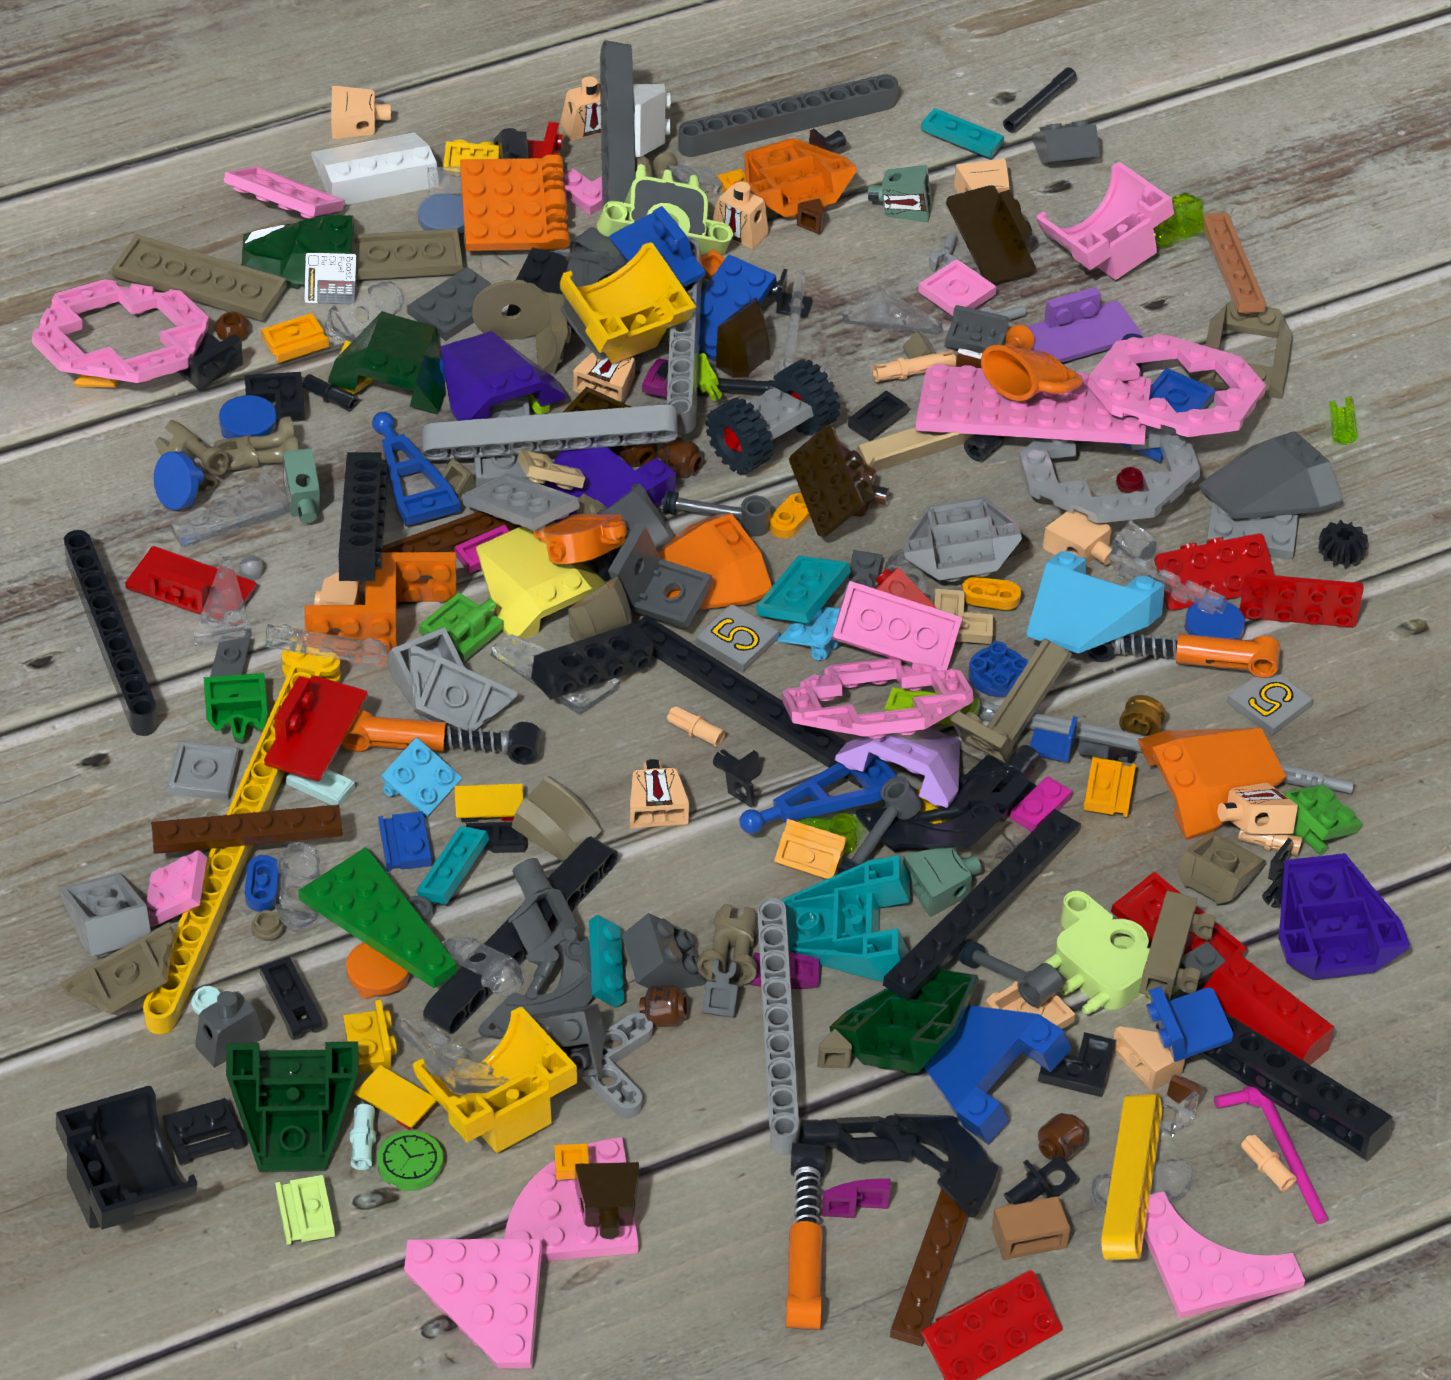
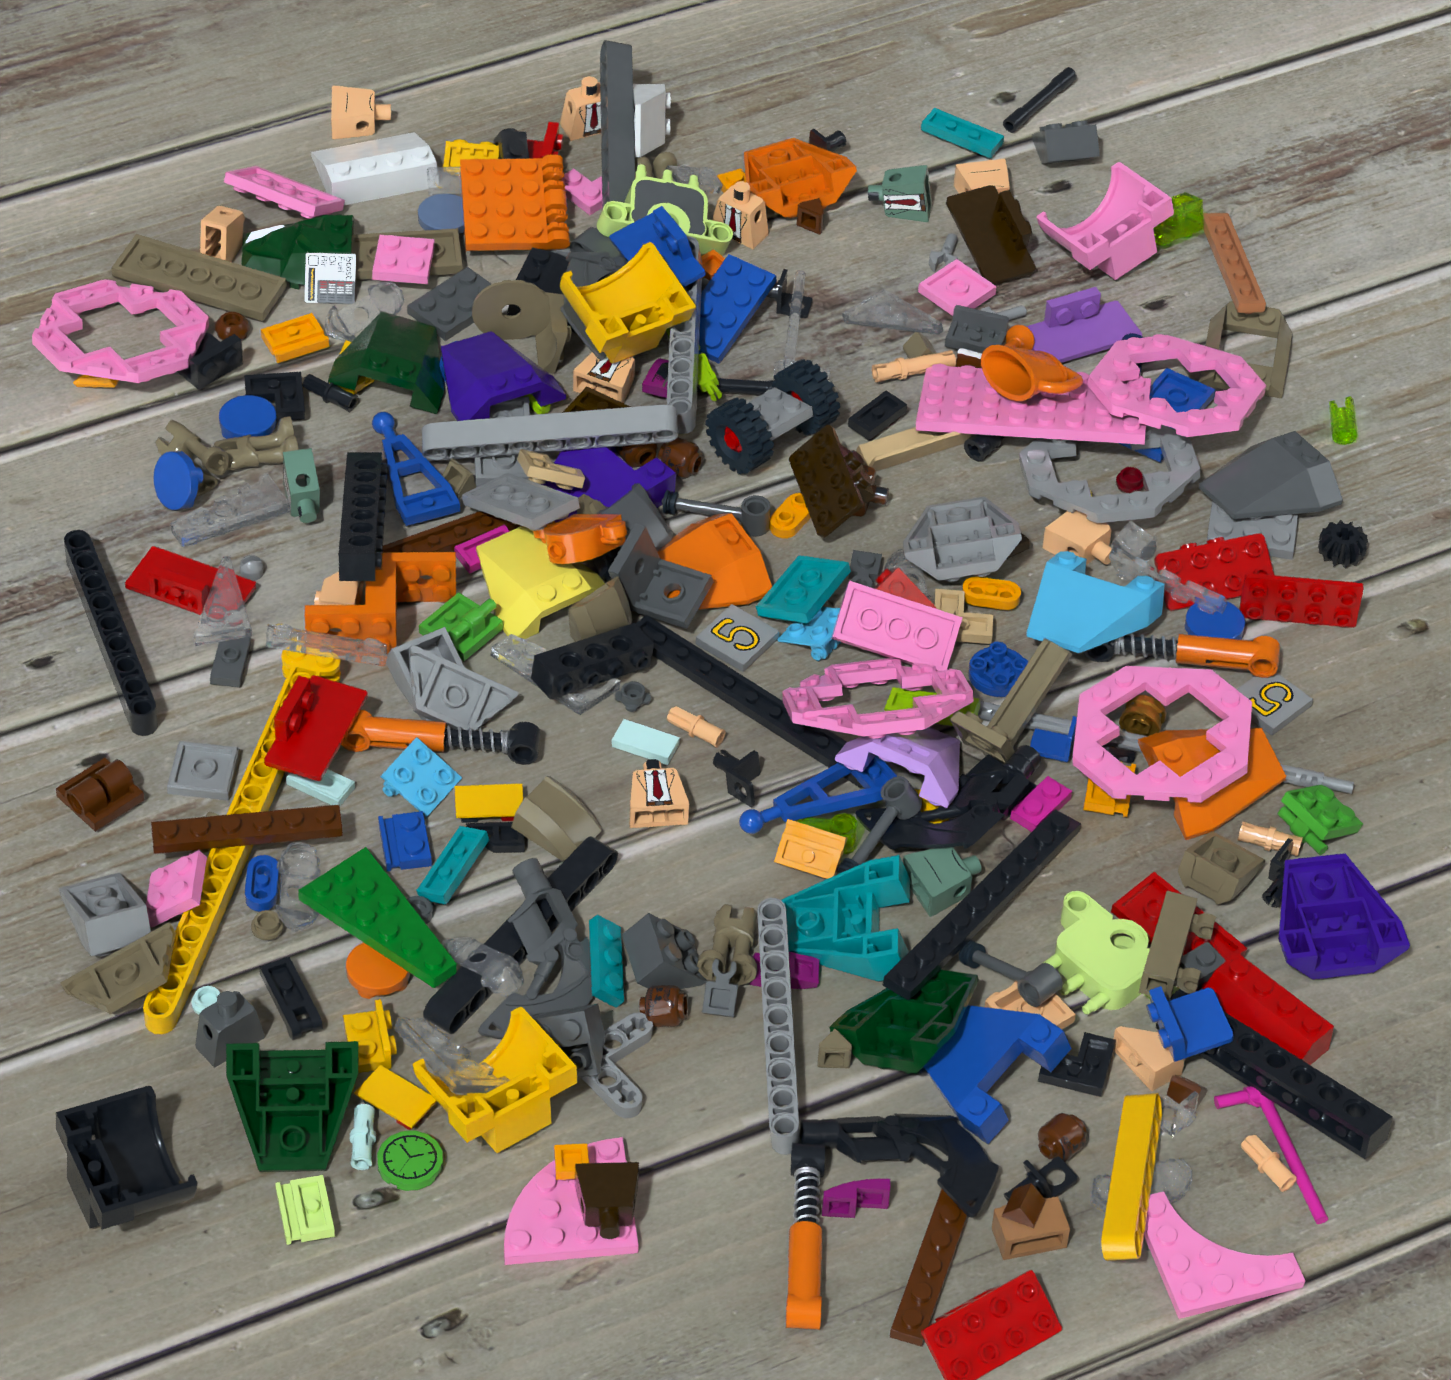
black plate [162,1098,244,1165] -> none
green plate [203,673,268,743] -> none
bright pink plate [404,1239,542,1369] -> none
dark grey beam [678,74,898,157] -> none
dark brown slope [716,297,770,378] -> none
light nougat torso [1217,783,1298,834] -> none
none -> reddish brown plate [56,758,144,832]
none -> light nougat torso [200,206,245,262]
none -> bright pink plate [372,235,435,284]
none -> light aqua tile [612,719,680,765]
none -> dark grey plate [615,681,651,712]
none -> reddish brown slope [1002,1183,1045,1228]
none -> bright pink plate [1073,666,1252,803]

